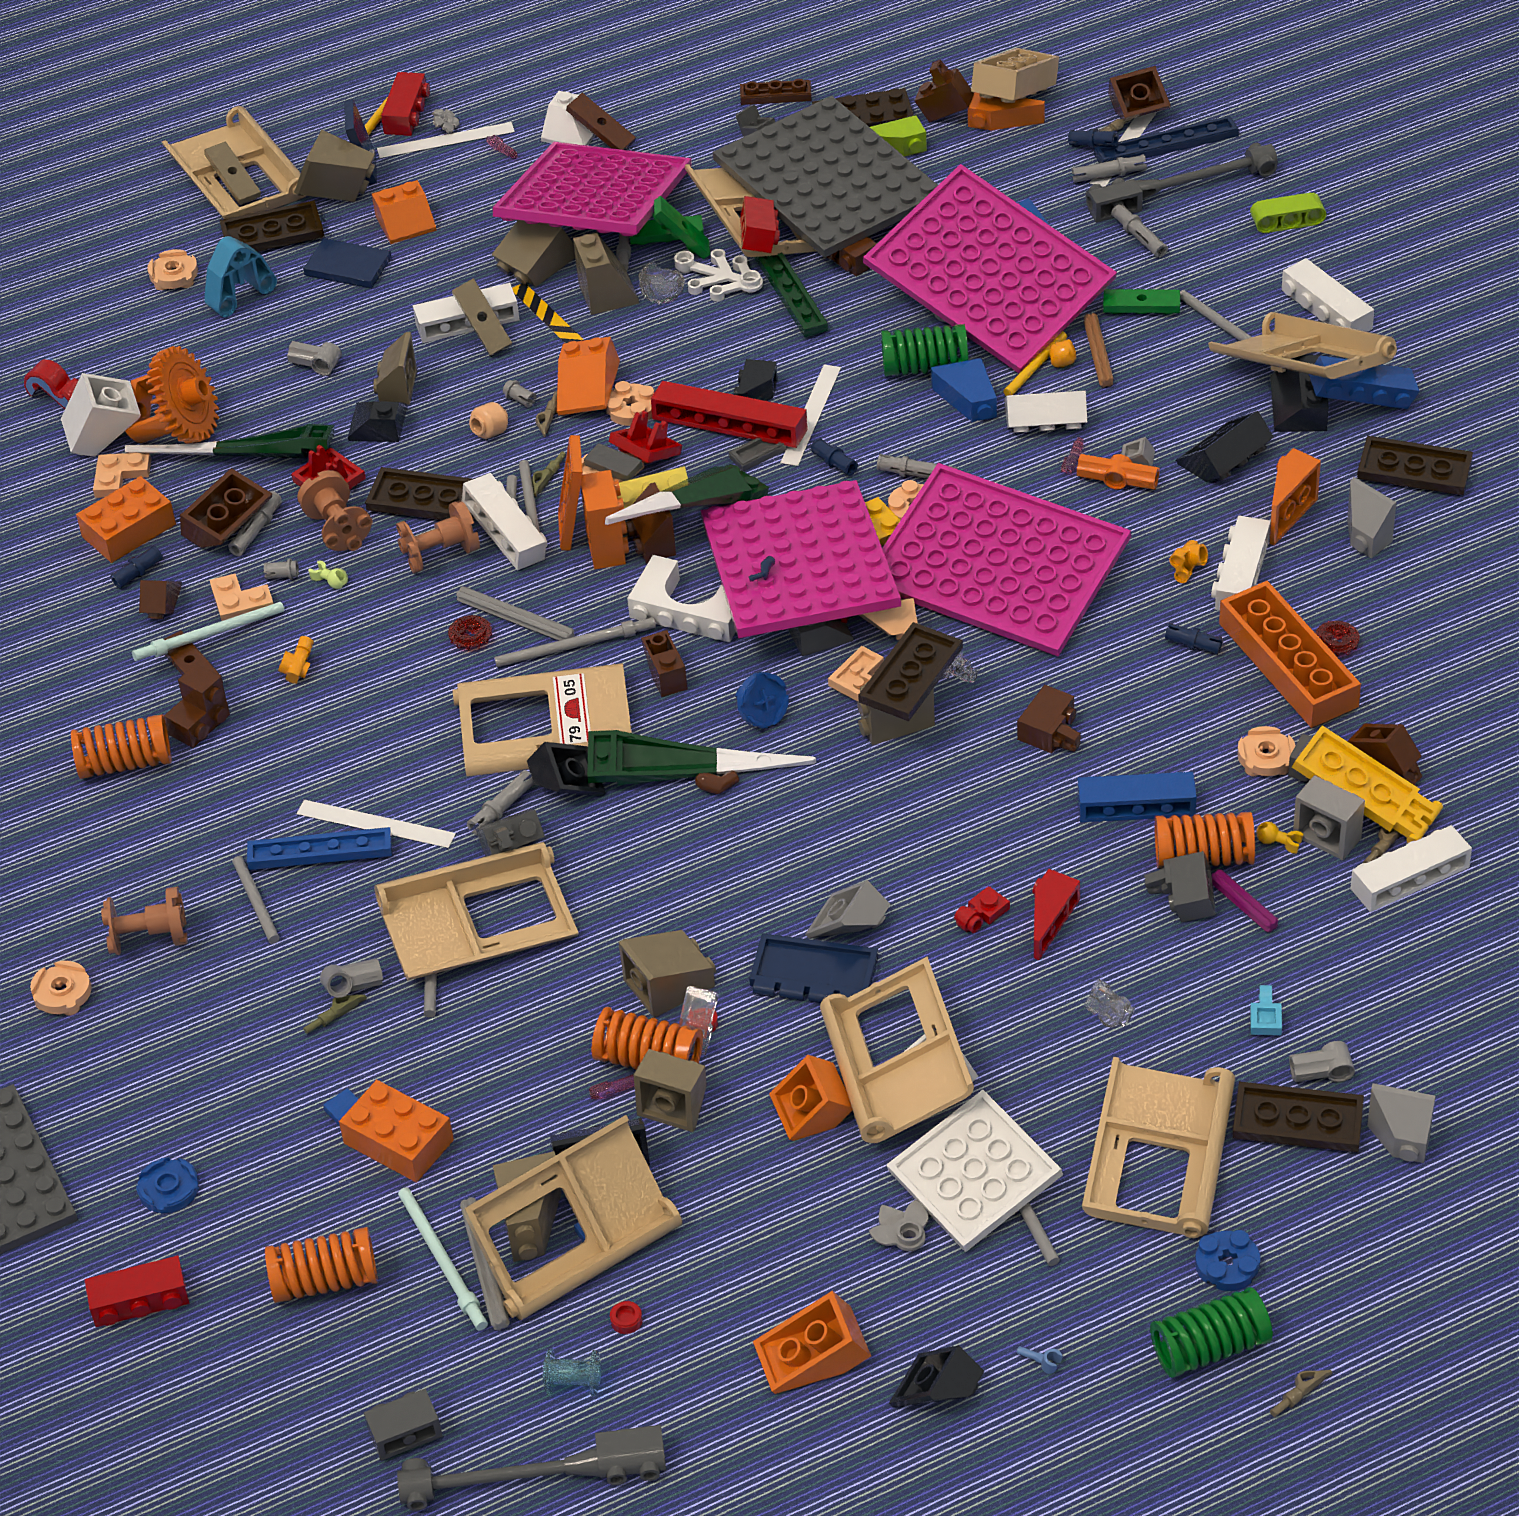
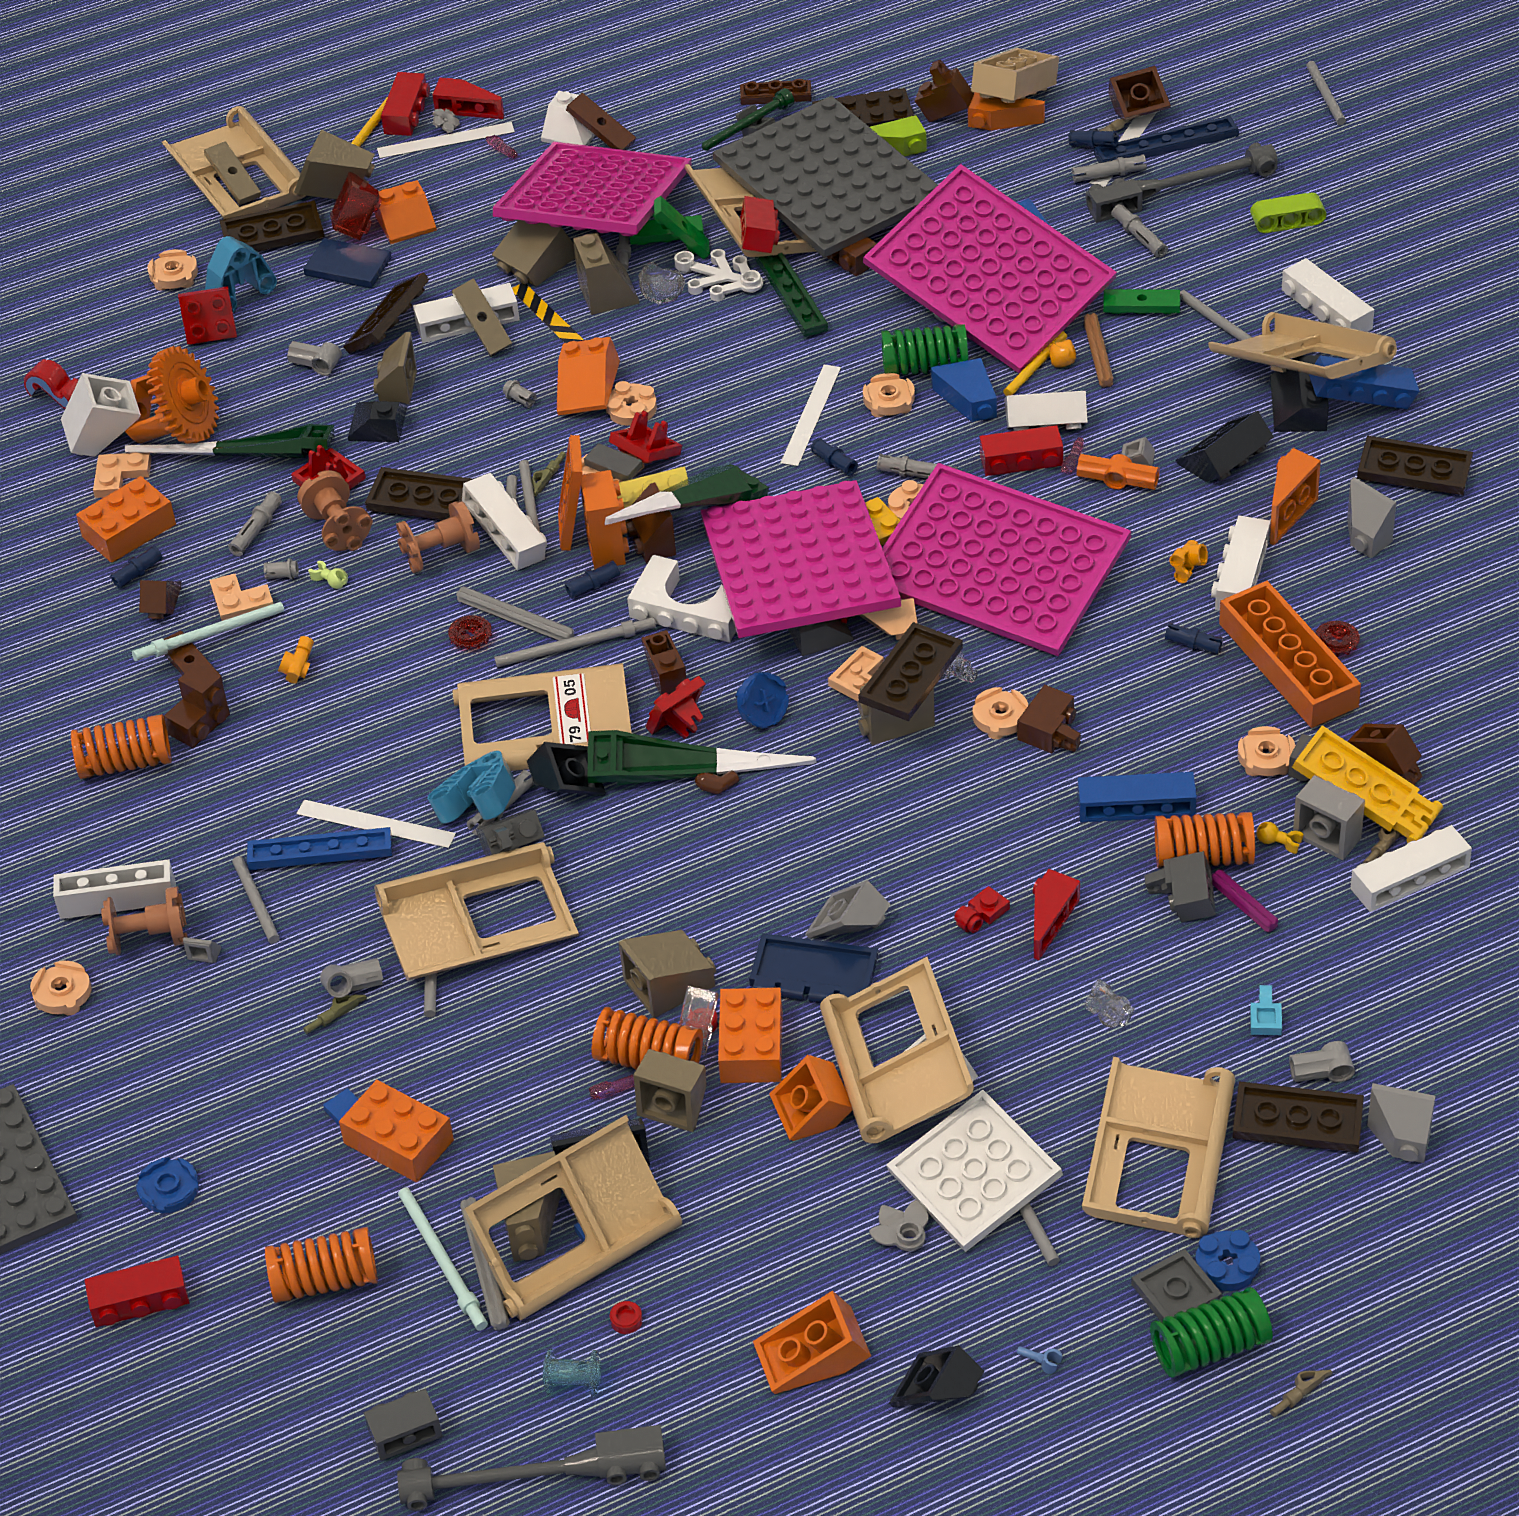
reddish brown slope [180,468,272,548] -> none
dark blue tile [344,98,377,185] -> none
light nougat head [469,402,508,439] -> none
dark tan hand [535,391,557,438] -> none
red brick [650,381,808,448] -> none
dark grey tile [728,438,787,472] -> none
black slope [734,359,778,401] -> none
dark blue piece [748,556,775,582] -> none
none -> white brick [53,859,176,919]
none -> red plate [178,286,237,345]
none -> light grey slope [183,937,221,963]
none -> clear red slope [330,172,381,240]
none -> dark brown plate [343,272,430,354]
none -> dark azure connector [427,750,516,823]
none -> red slope [432,78,504,119]
none -> dark blue pin [564,560,620,599]
none -> red plate [645,676,706,739]
none -> dark green piece [702,88,794,151]
none -> orange brick [718,988,783,1083]
none -> light nougat plate [863,373,915,417]
none -> light nougat plate [972,687,1028,739]
none -> red brick [979,425,1063,476]
none -> dark grey plate [1131,1249,1222,1322]
none -> light grey bar [1306,61,1346,125]

